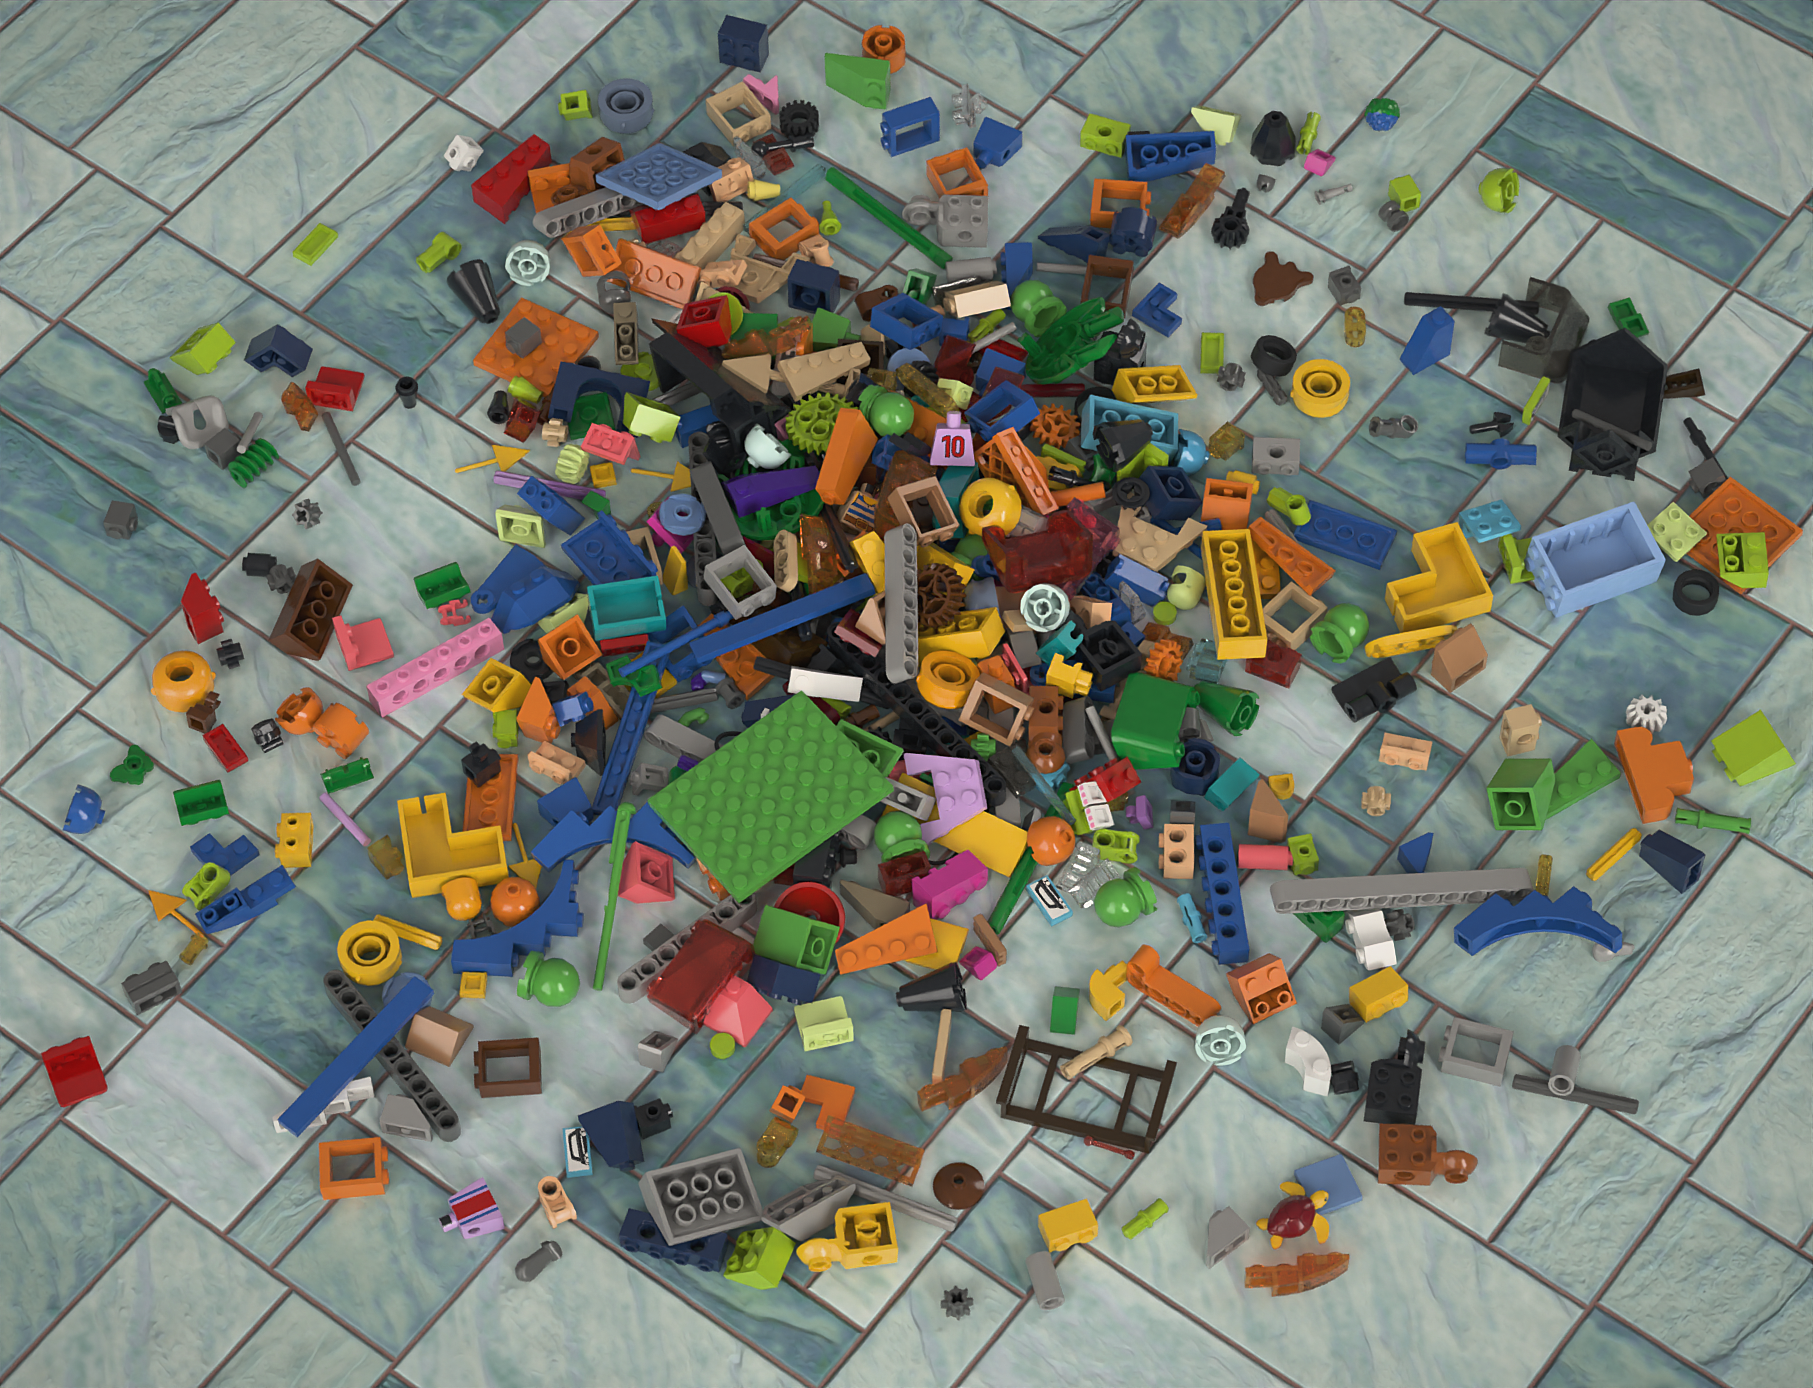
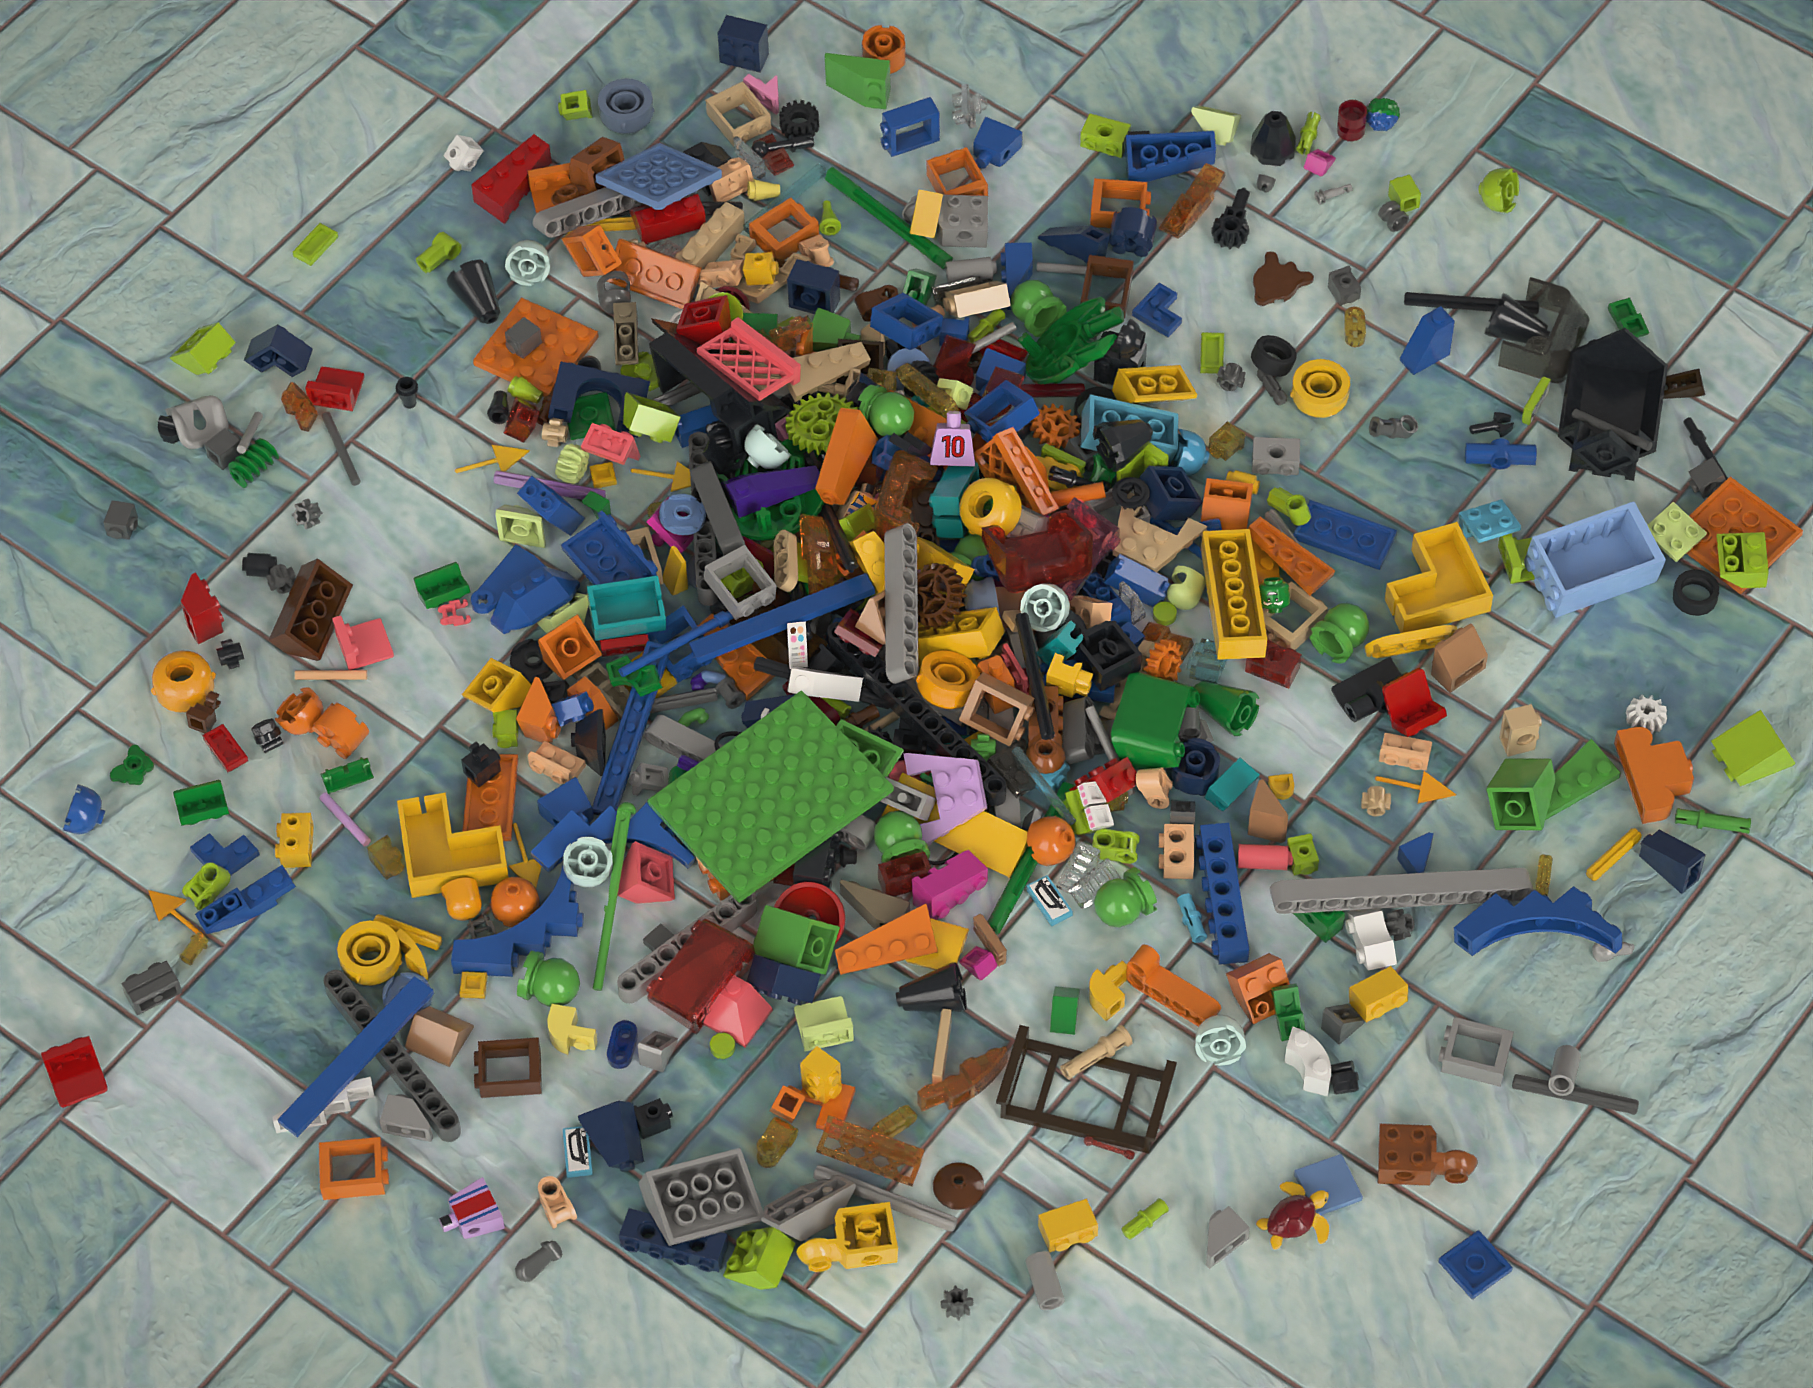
green hinge [143,368,182,414] -> none
bright pink brick [366,618,504,718] -> none
medium nougat window [888,476,959,548] -> none
medium lavender tile [1126,795,1153,830] -> none
clear orange slope [1244,1252,1349,1297] -> none
black brick [1364,1029,1426,1125] -> none
none -> light nougat bar [295,670,367,680]
none -> yellow slope [396,928,429,980]
none -> light yellow brick [547,1004,598,1055]
none -> light aqua cylinder [563,837,613,887]
none -> clear blue plate [606,1020,638,1069]
none -> coral fence [697,317,801,401]
none -> yellow brick [743,252,779,285]
none -> white sticker [787,622,808,669]
none -> yellow brick [800,1046,842,1104]
none -> lime tile [839,503,879,542]
none -> clear yellow beam [871,1105,917,1143]
none -> yellow slope [910,189,943,238]
none -> black axle [1015,612,1055,740]
none -> light nougat piece [1136,768,1173,809]
none -> green head [1259,577,1290,613]
none -> green slope [1271,983,1306,1041]
none -> dark red wheel [1337,100,1367,142]
none -> light orange piece [1375,771,1457,804]
none -> red bracket [1382,668,1447,737]
none -> blue tile [1438,1230,1513,1300]

